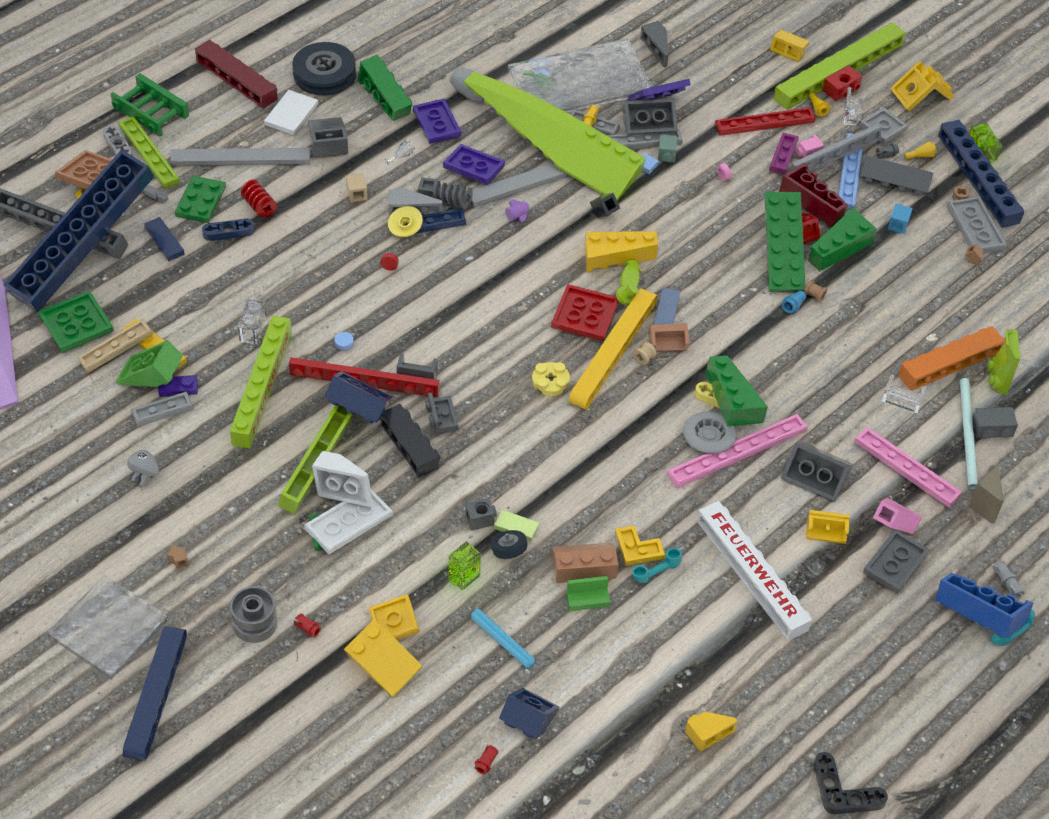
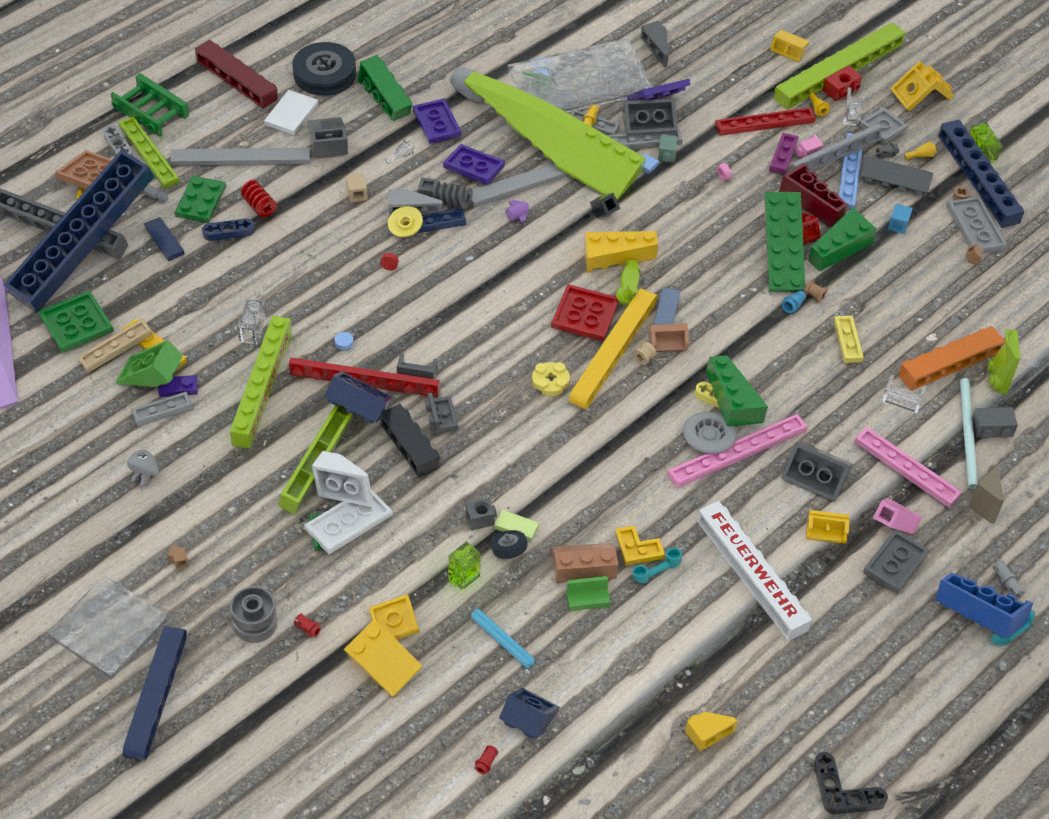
none -> light yellow plate [834,315,864,363]

